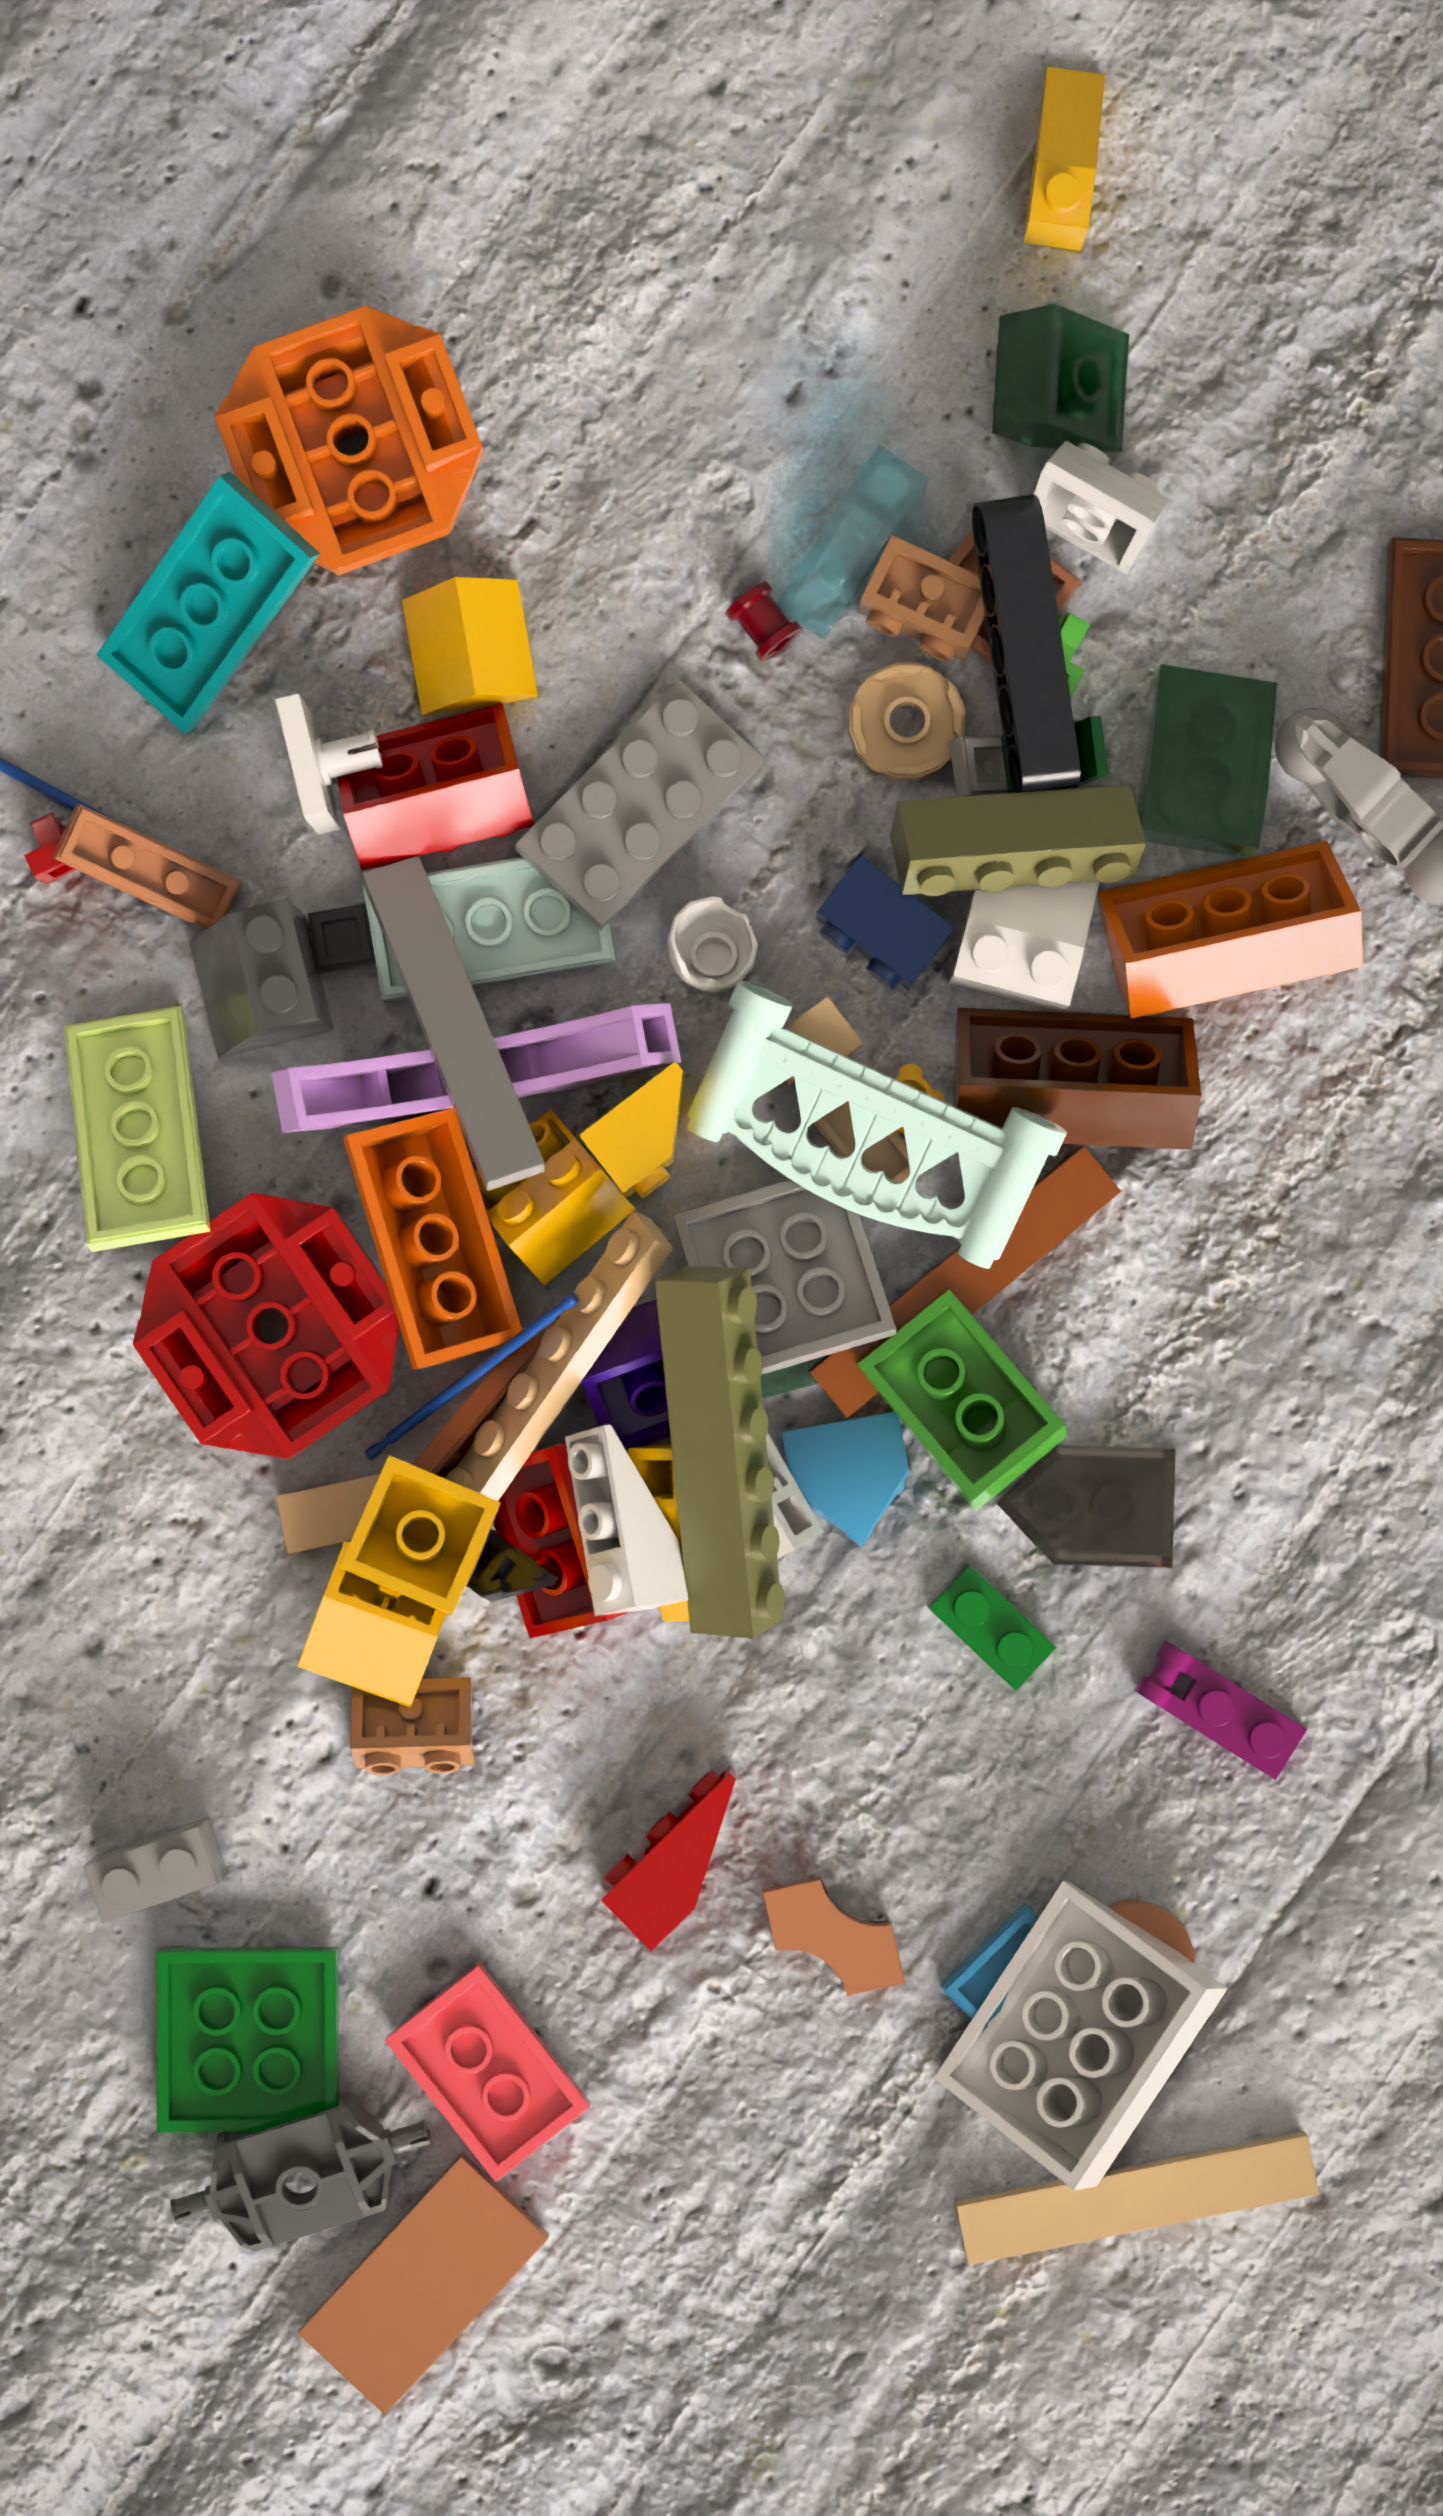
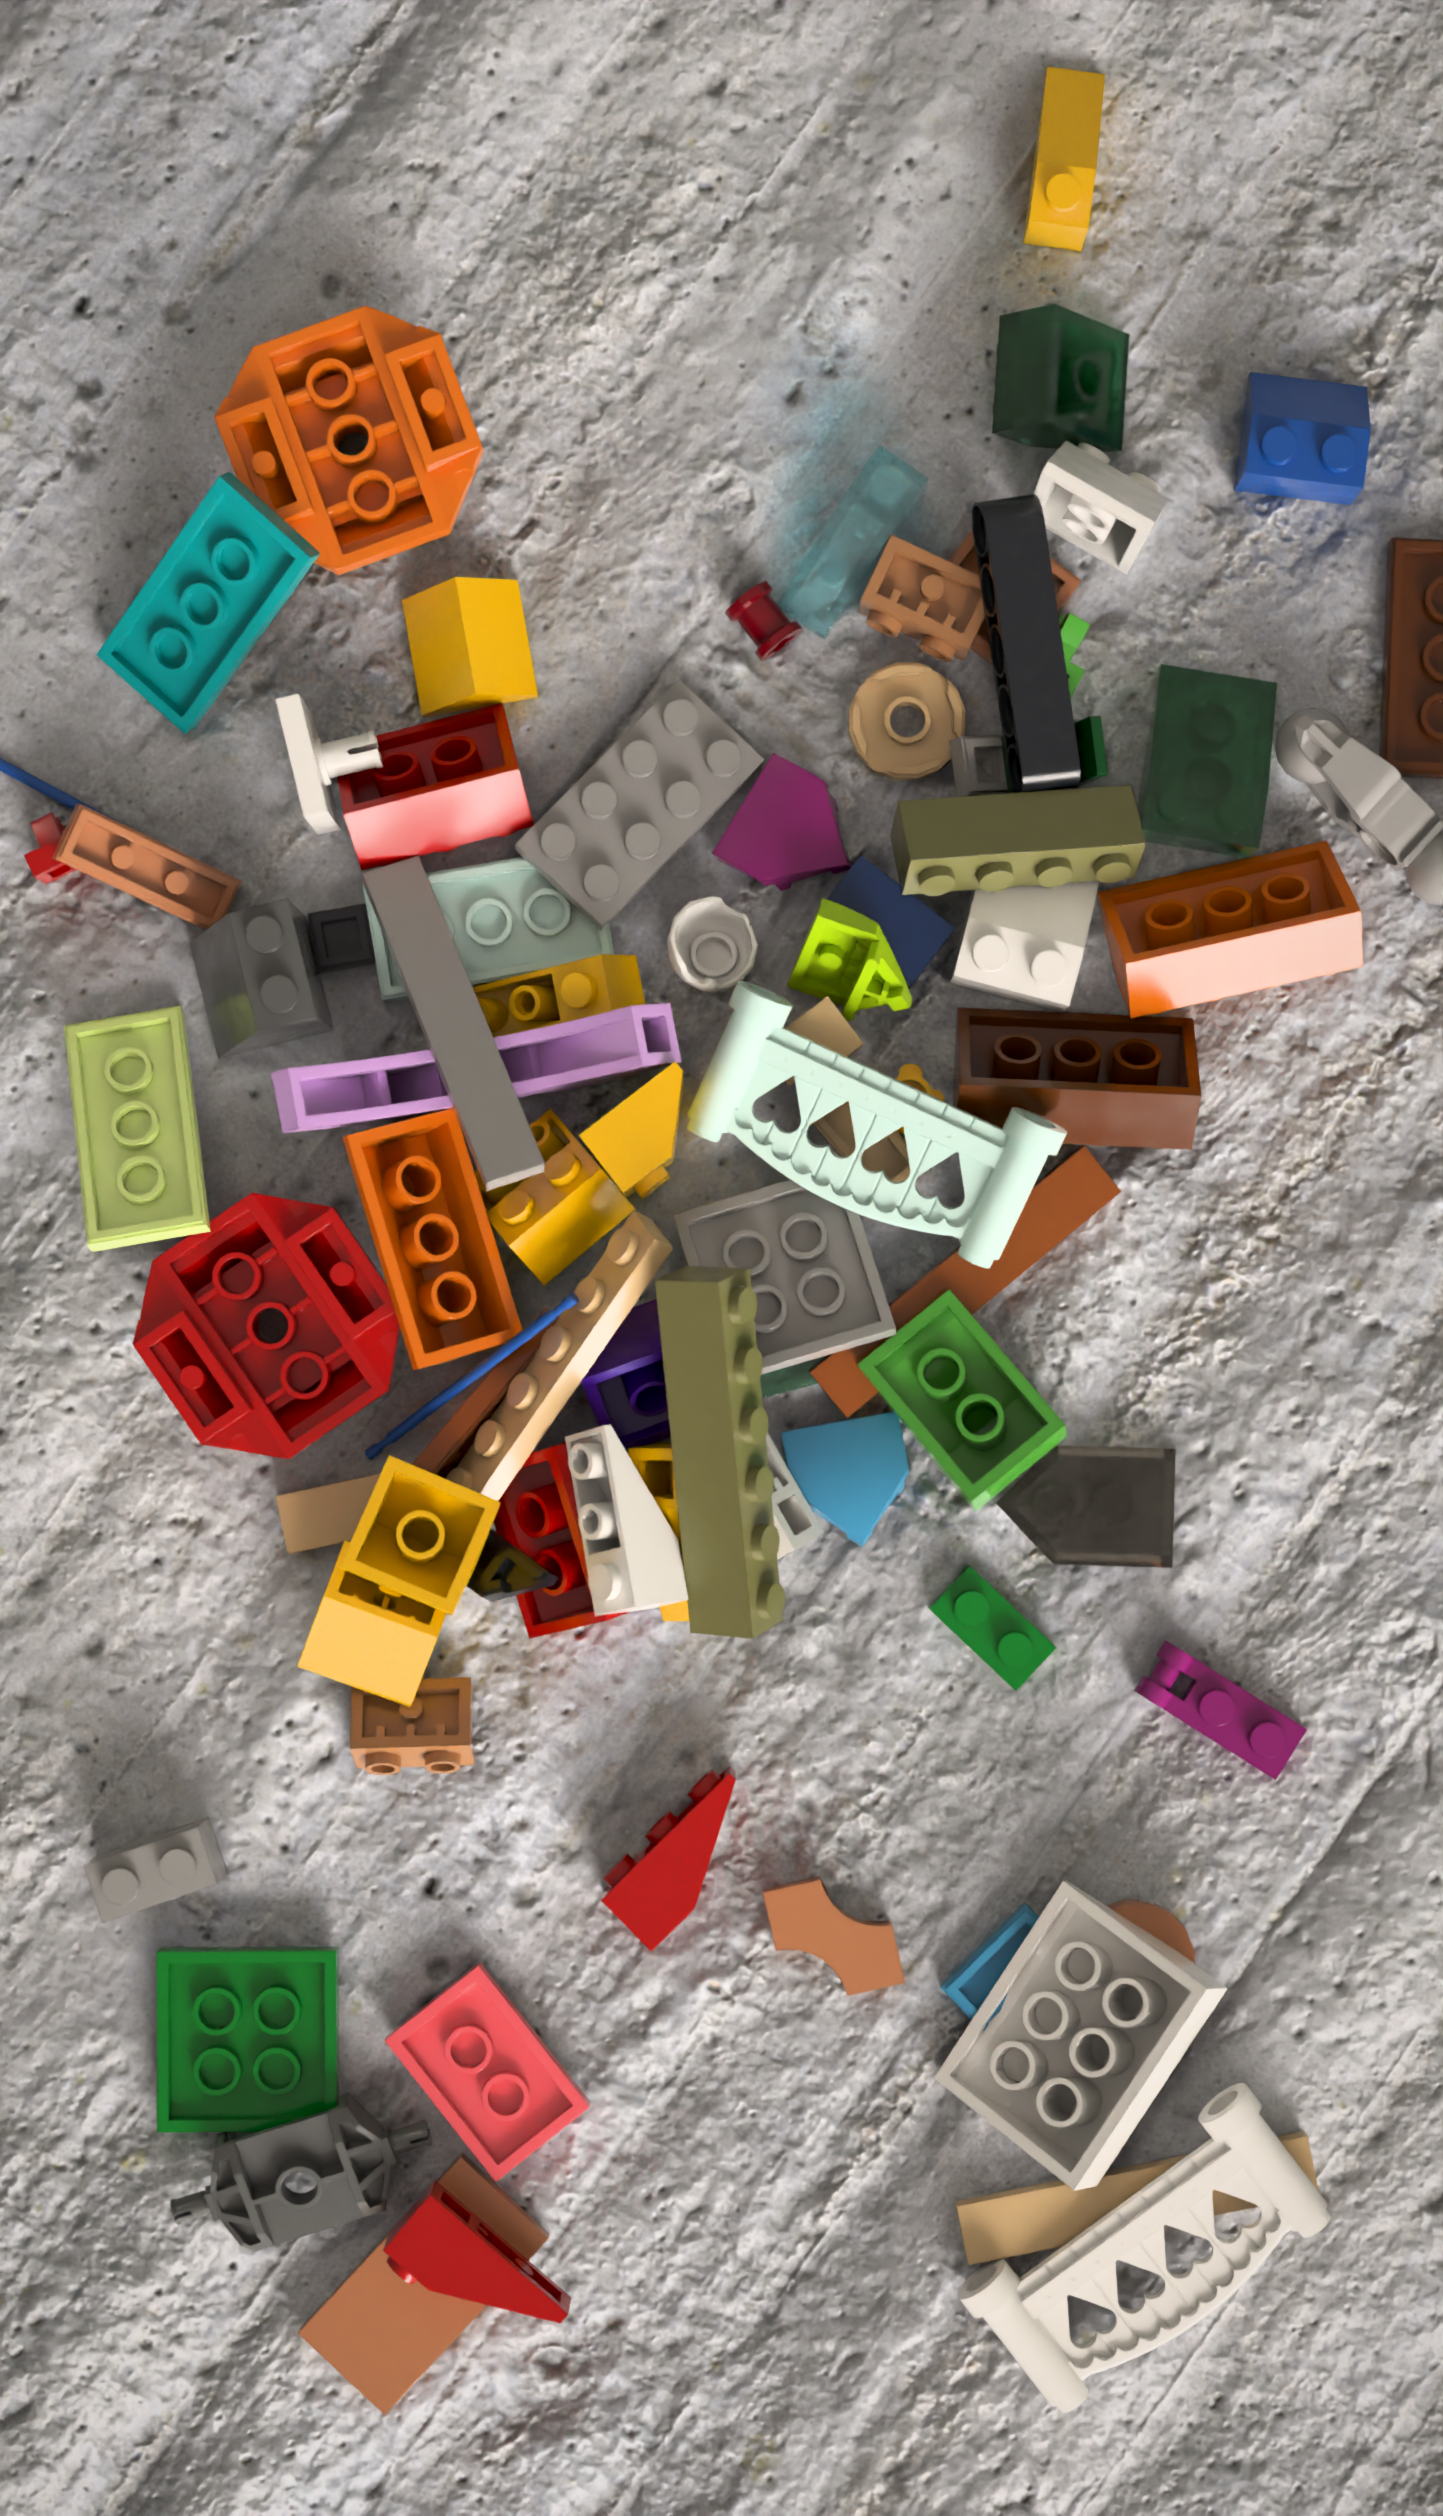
none -> red slope [383,2180,571,2324]
none -> yellow slope [473,954,646,1038]
none -> magenta slope [712,753,851,891]
none -> lime slope [786,898,912,1021]
none -> white piece [958,2083,1331,2413]
none -> blue slope [1234,372,1371,505]

